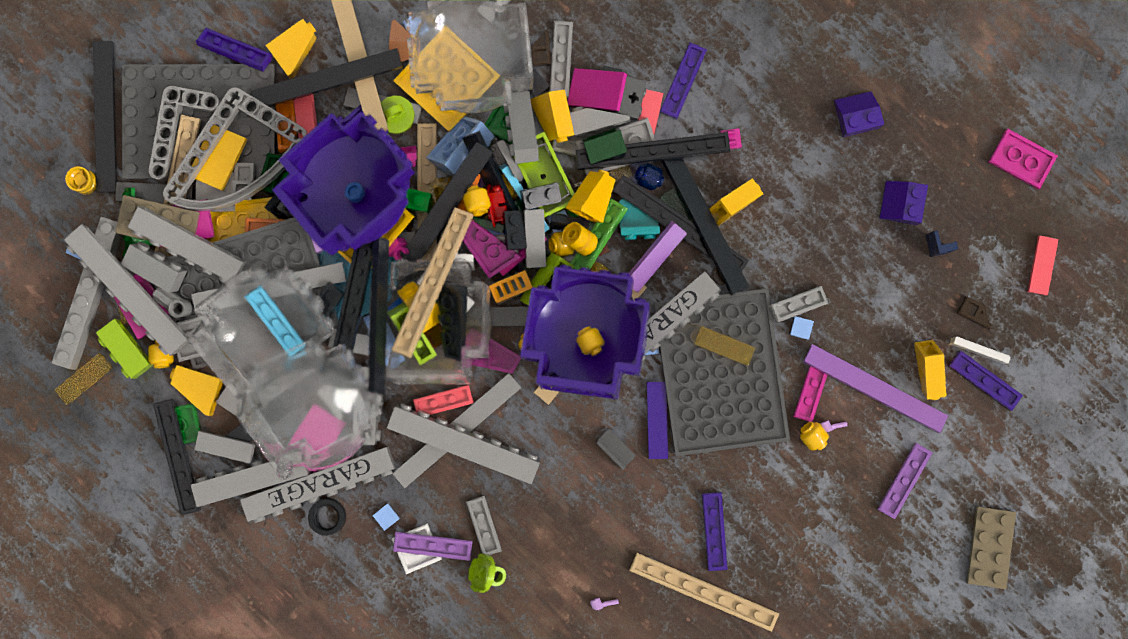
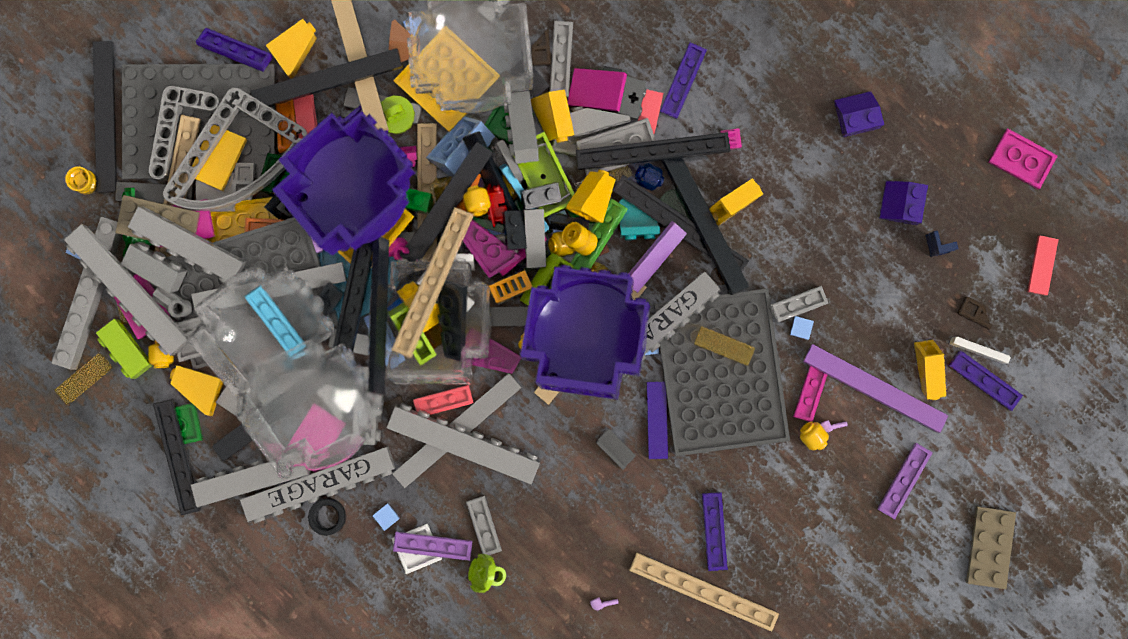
light grey tile [195,431,255,463] -> none
blue tile [344,182,365,203] -> none
yellow head [576,326,605,356] -> none
dark green panel [582,127,627,164] -> none

